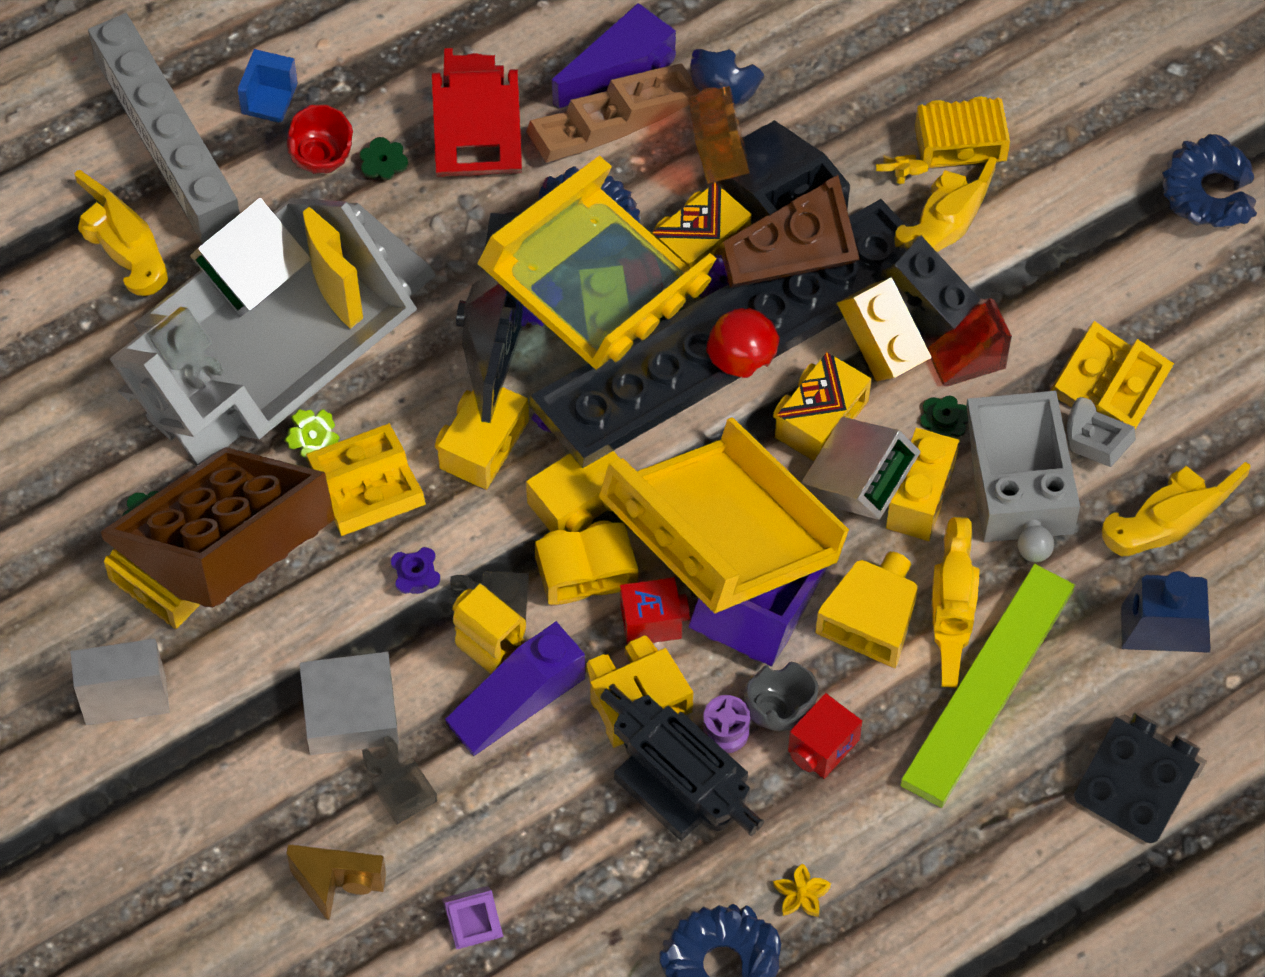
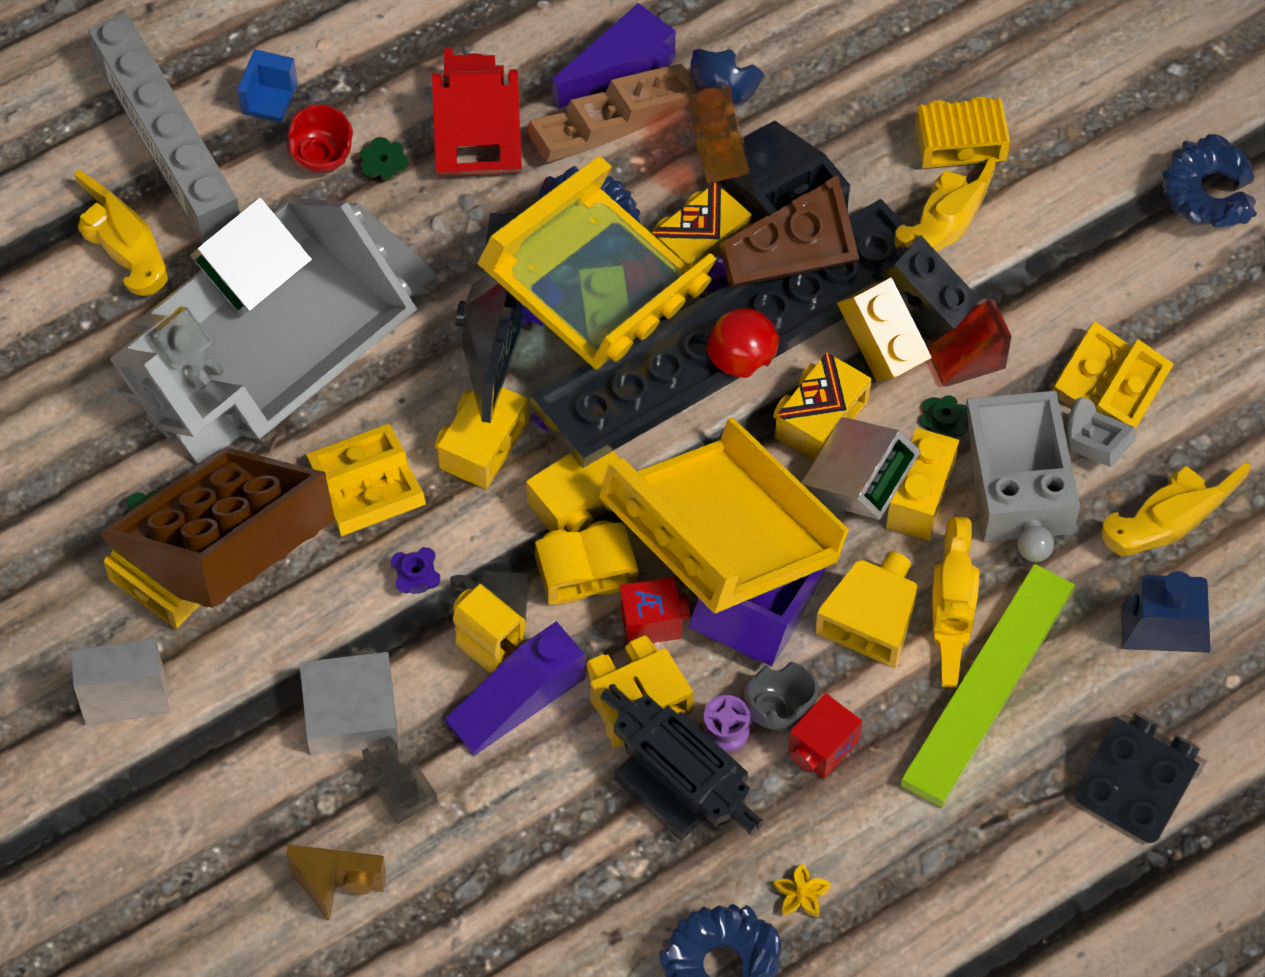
lime plant [284,409,340,462] -> none
yellow slope [303,207,363,329] -> none
medium lavender slope [442,886,503,949] -> none
yellow plant [876,155,928,184] -> none

